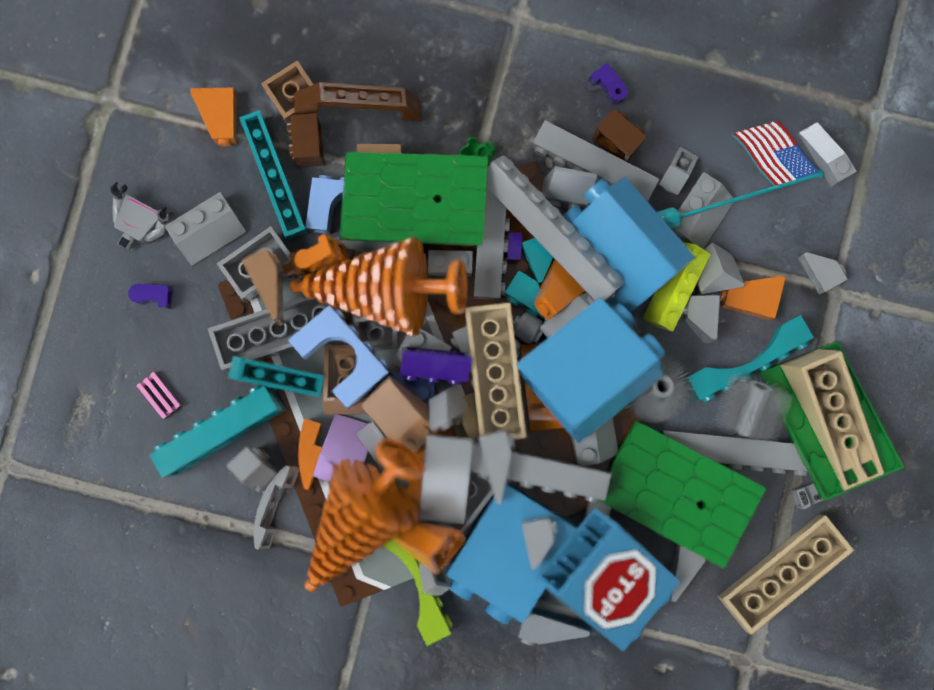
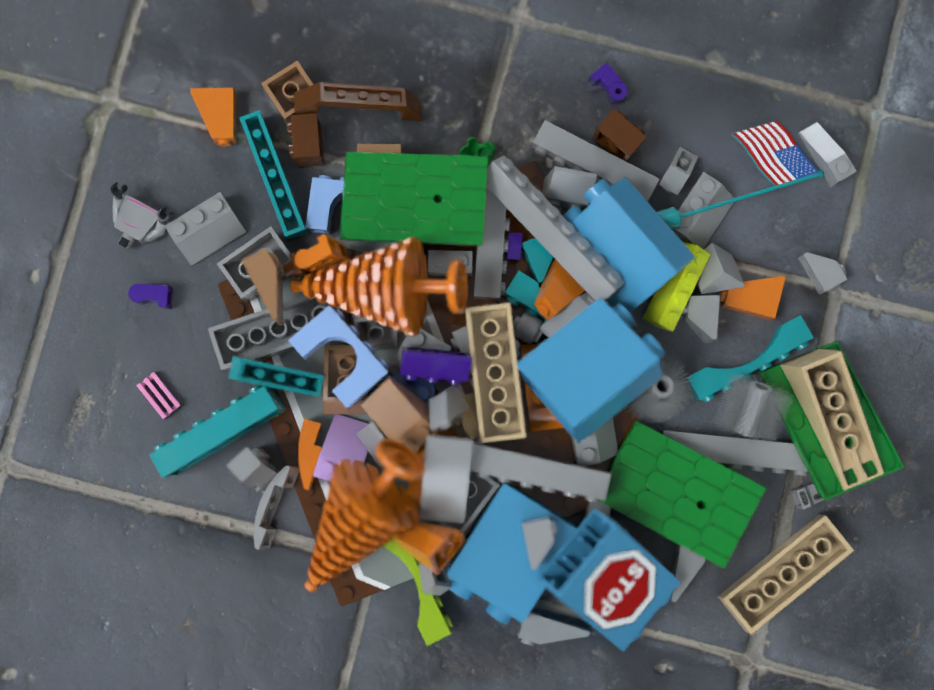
light grey slope [479,430,514,505] -> none

